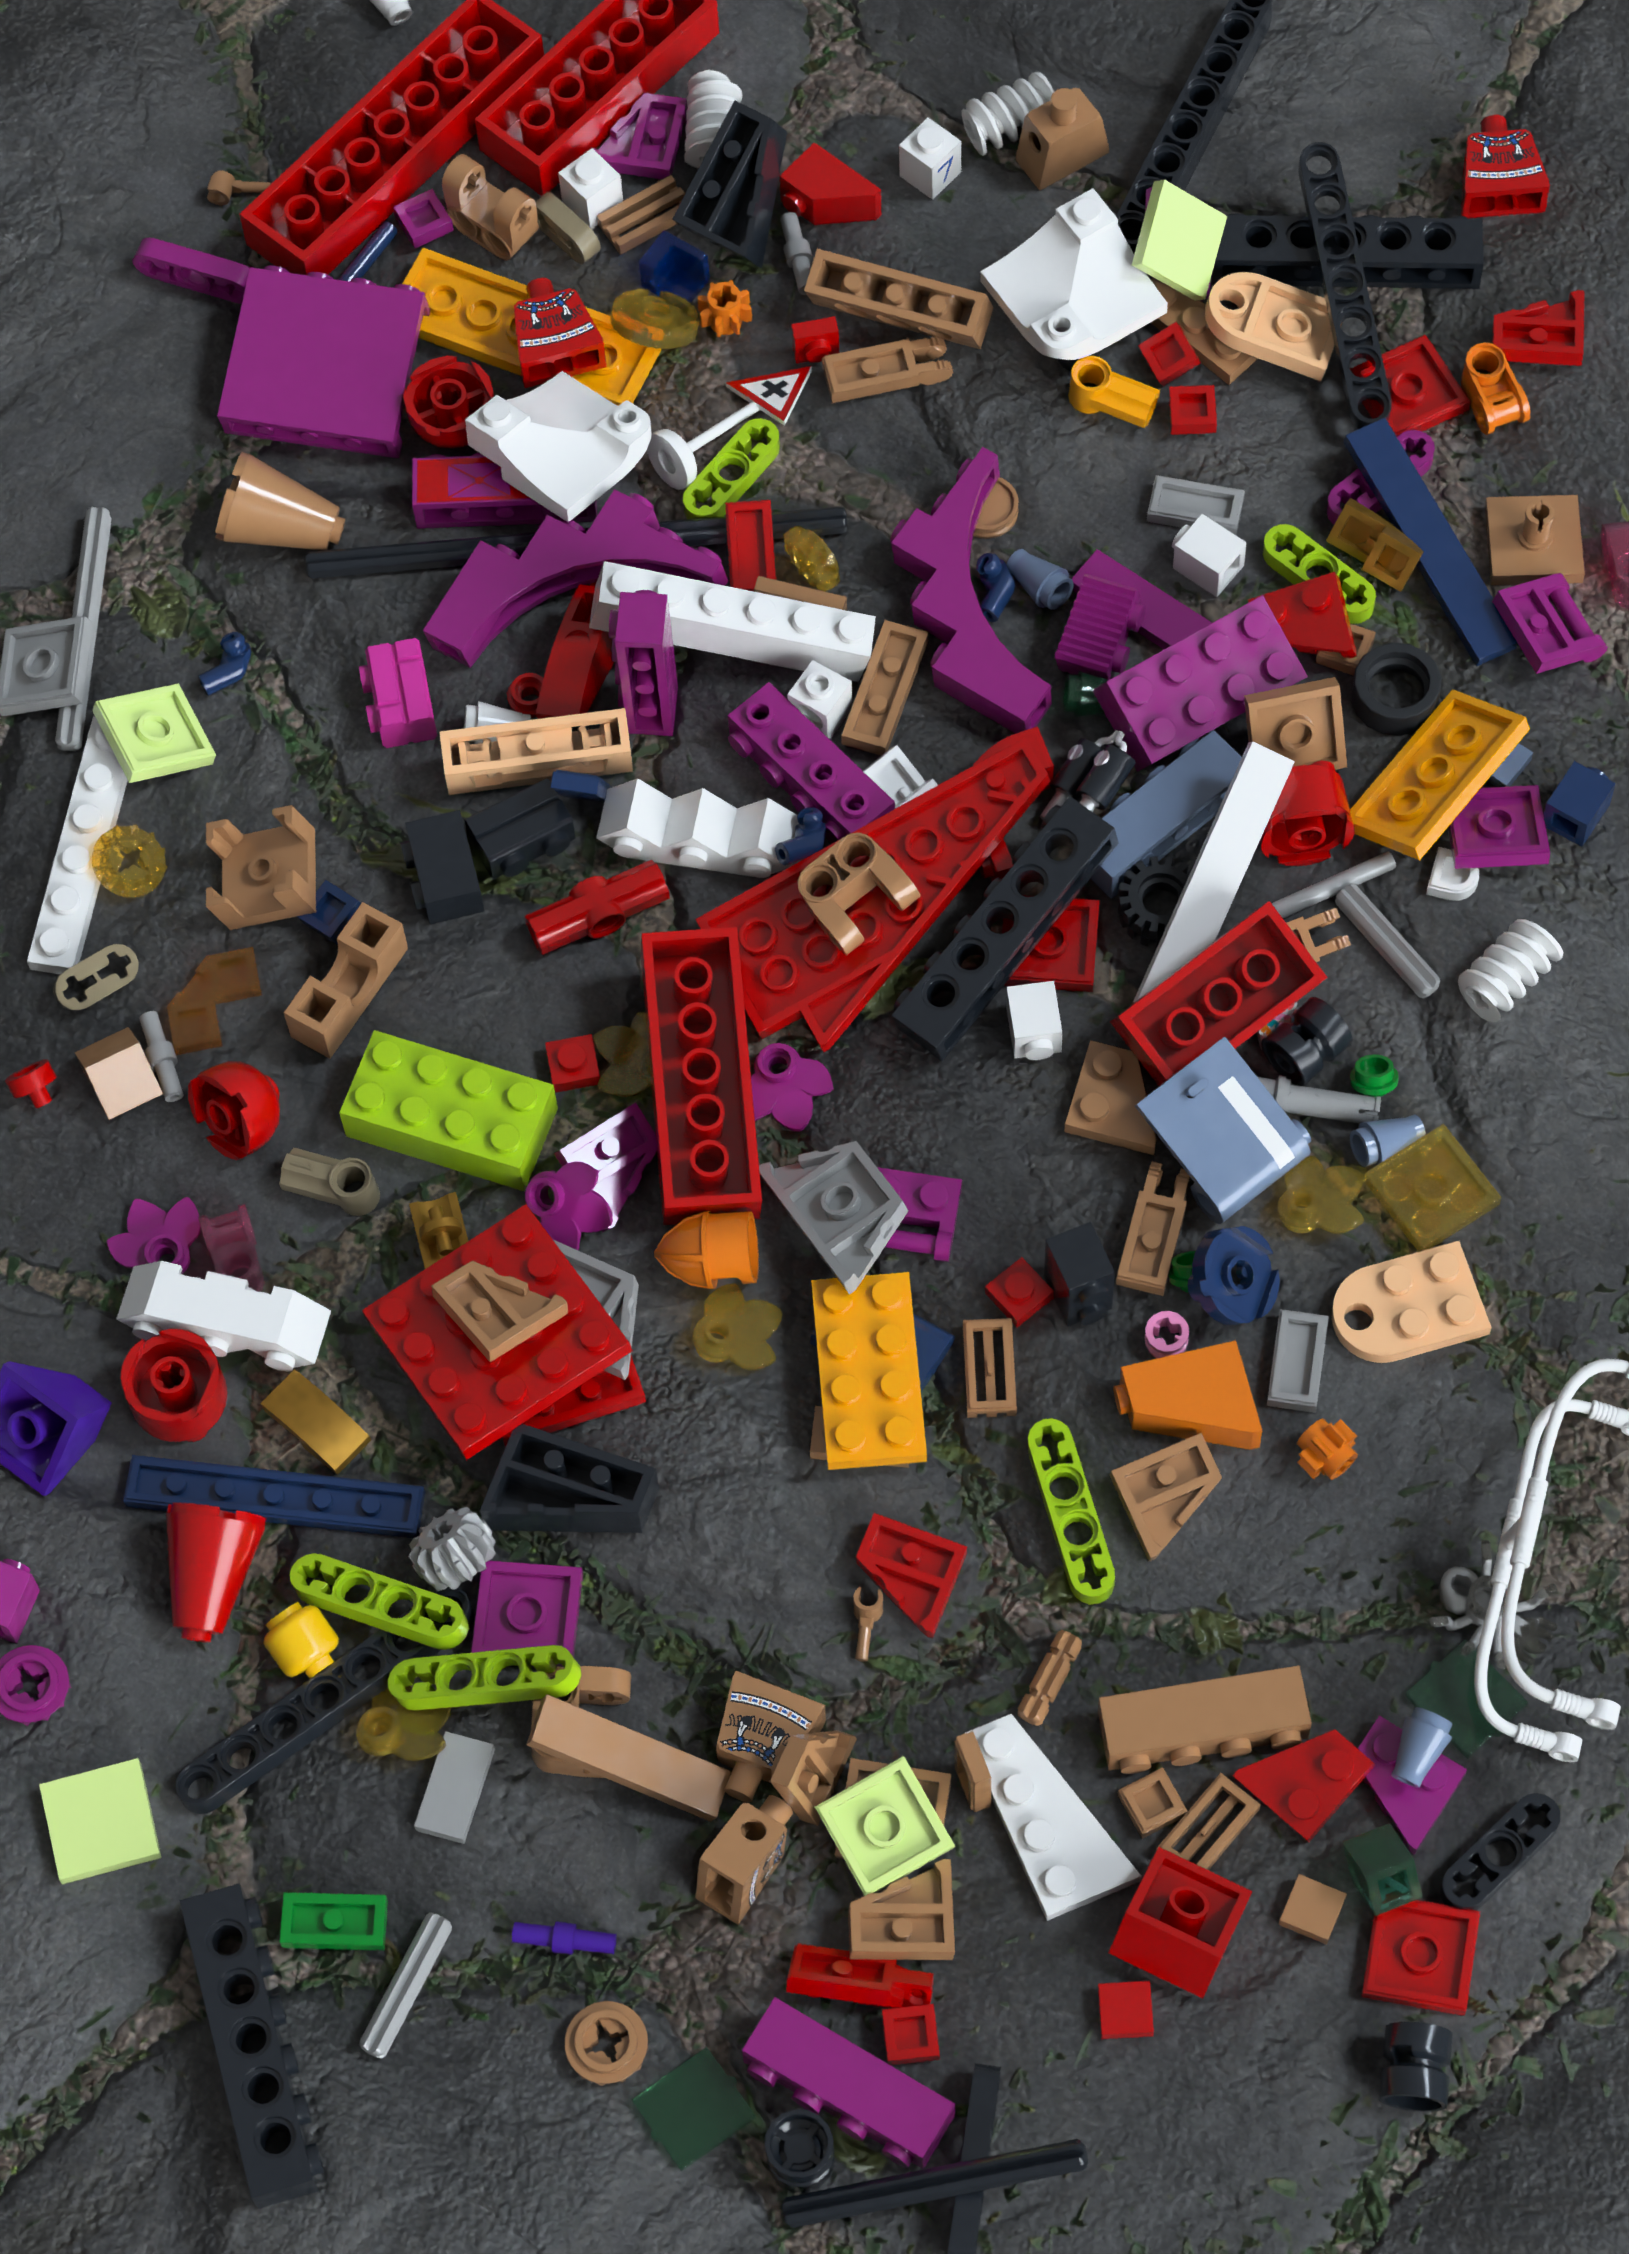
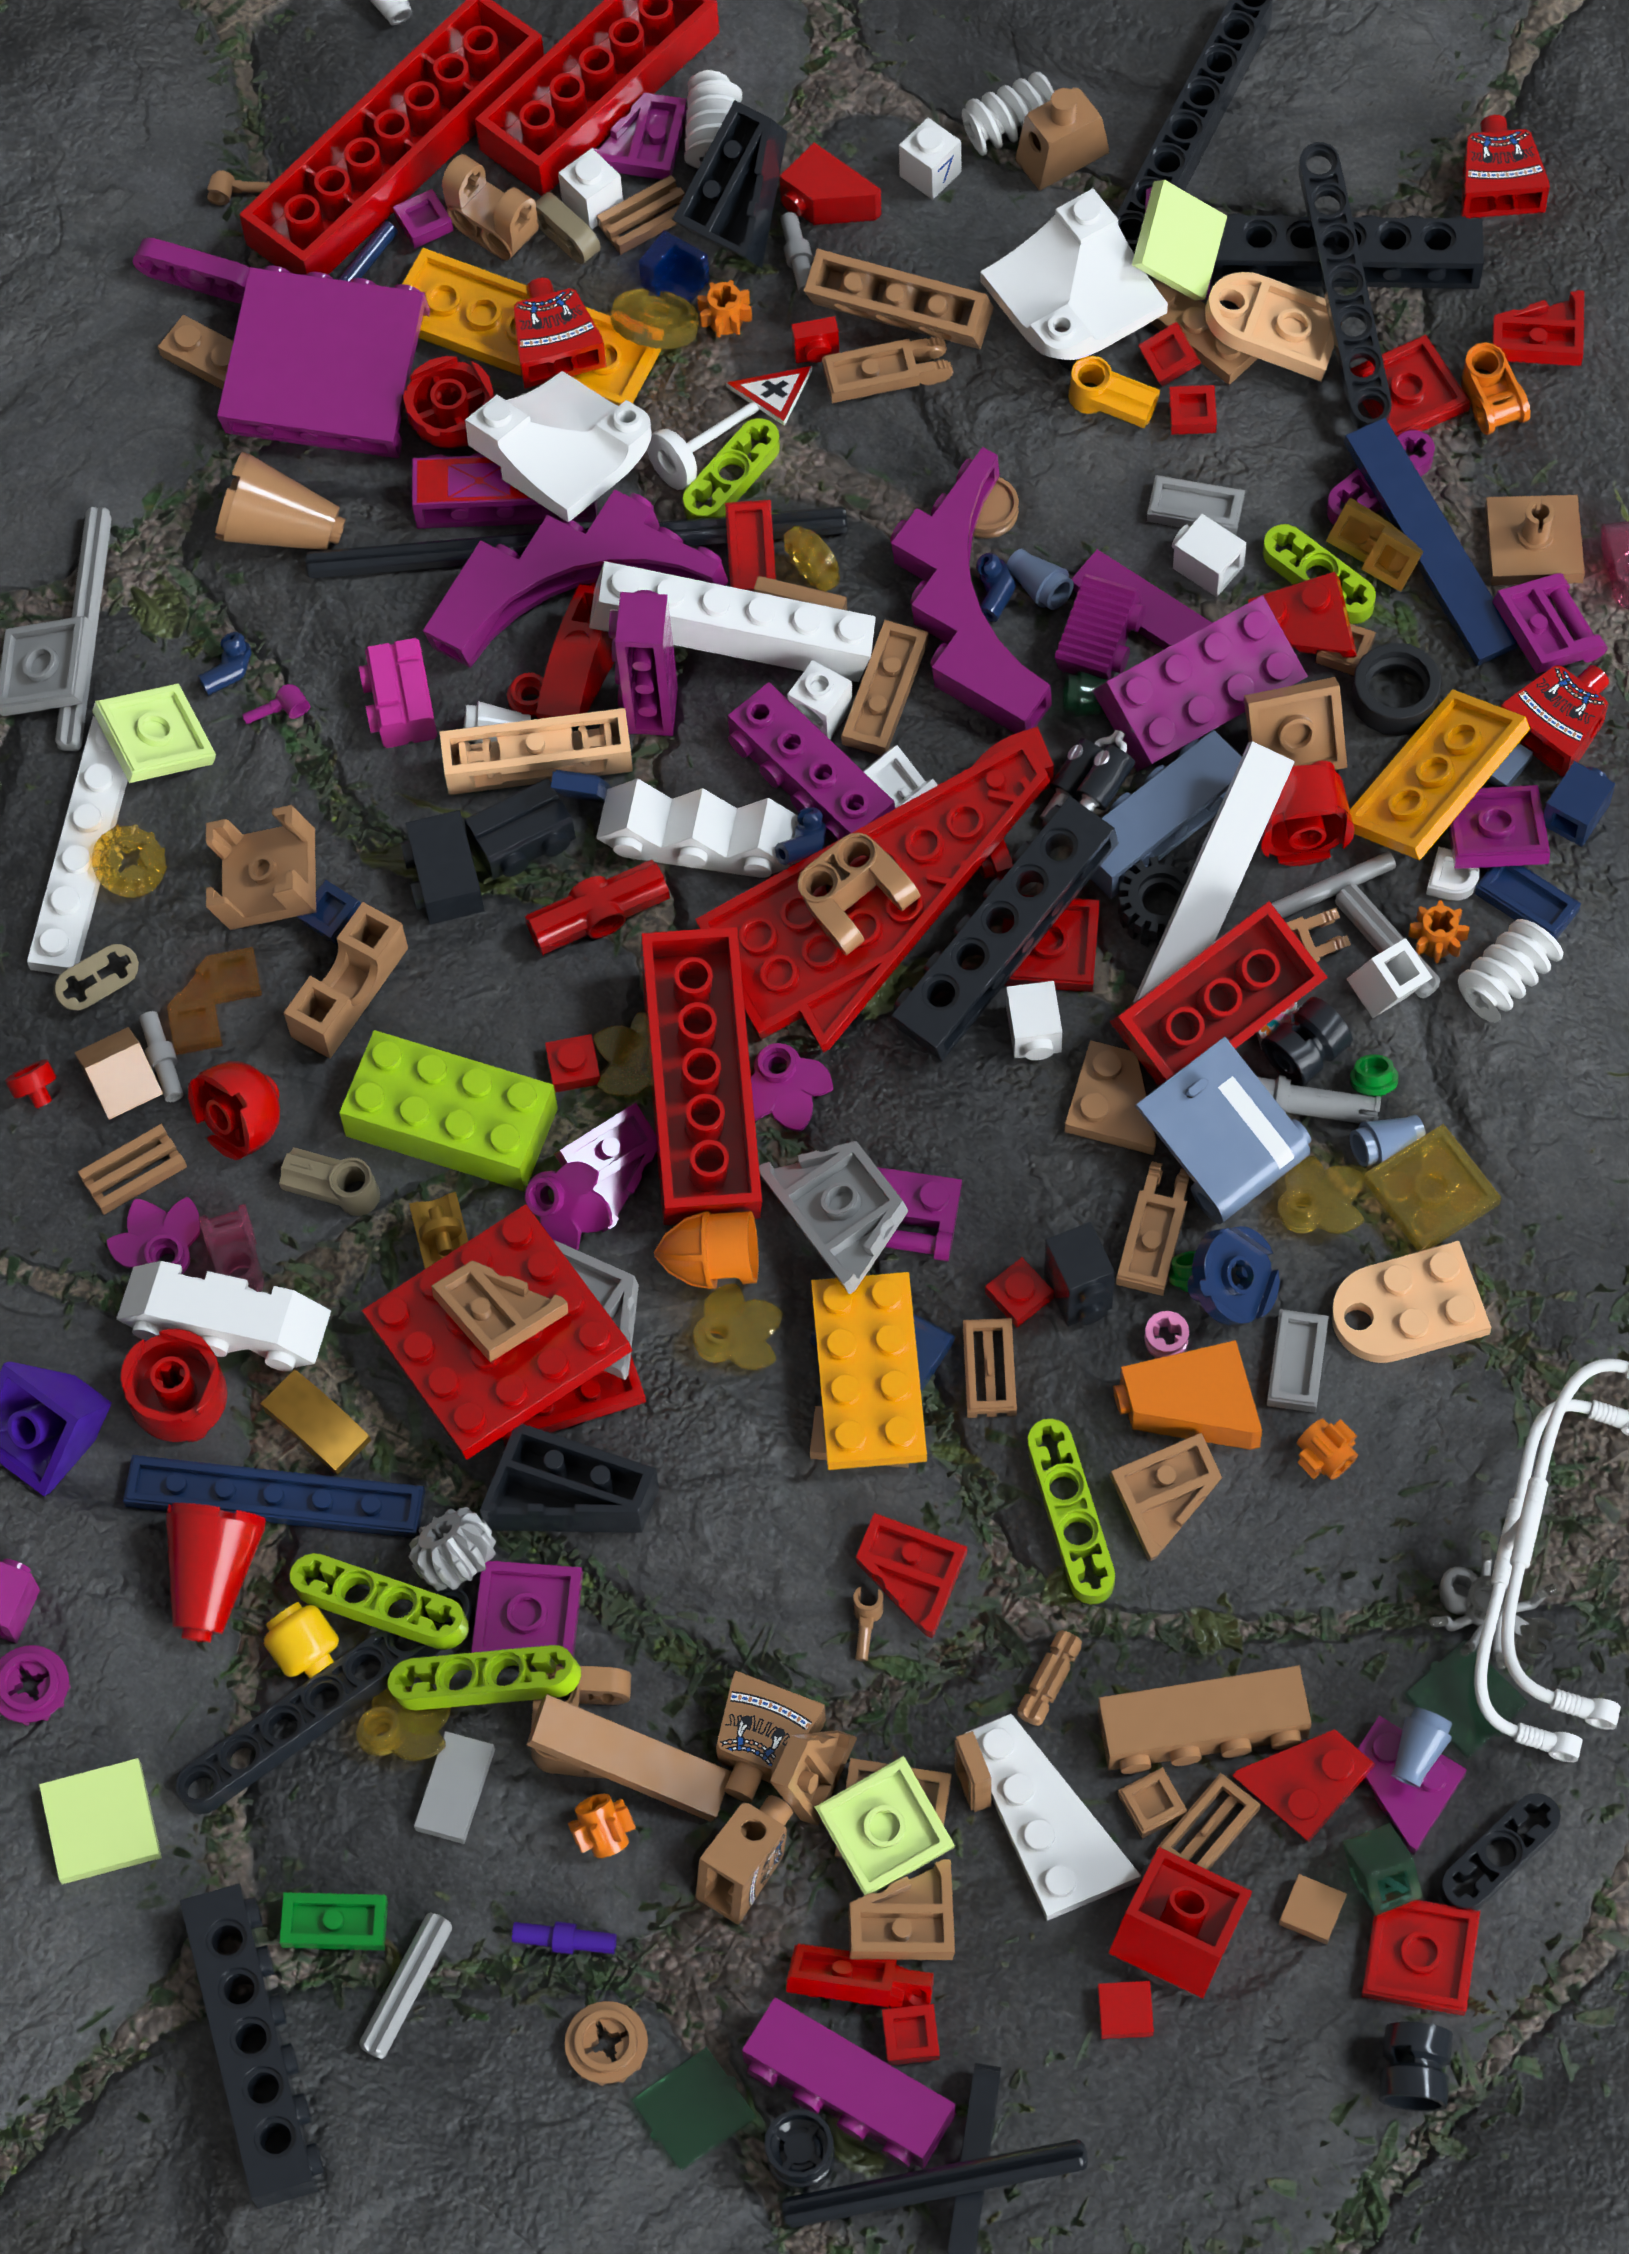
none -> medium nougat tile [78,1124,187,1215]
none -> medium nougat hinge [158,315,234,389]
none -> magenta hand [242,684,310,724]
none -> orange gear [568,1794,636,1858]
none -> white brick [1347,938,1432,1018]
none -> orange gear [1408,900,1469,963]
none -> dark blue tile [1474,865,1581,940]
none -> red torso [1501,665,1609,777]

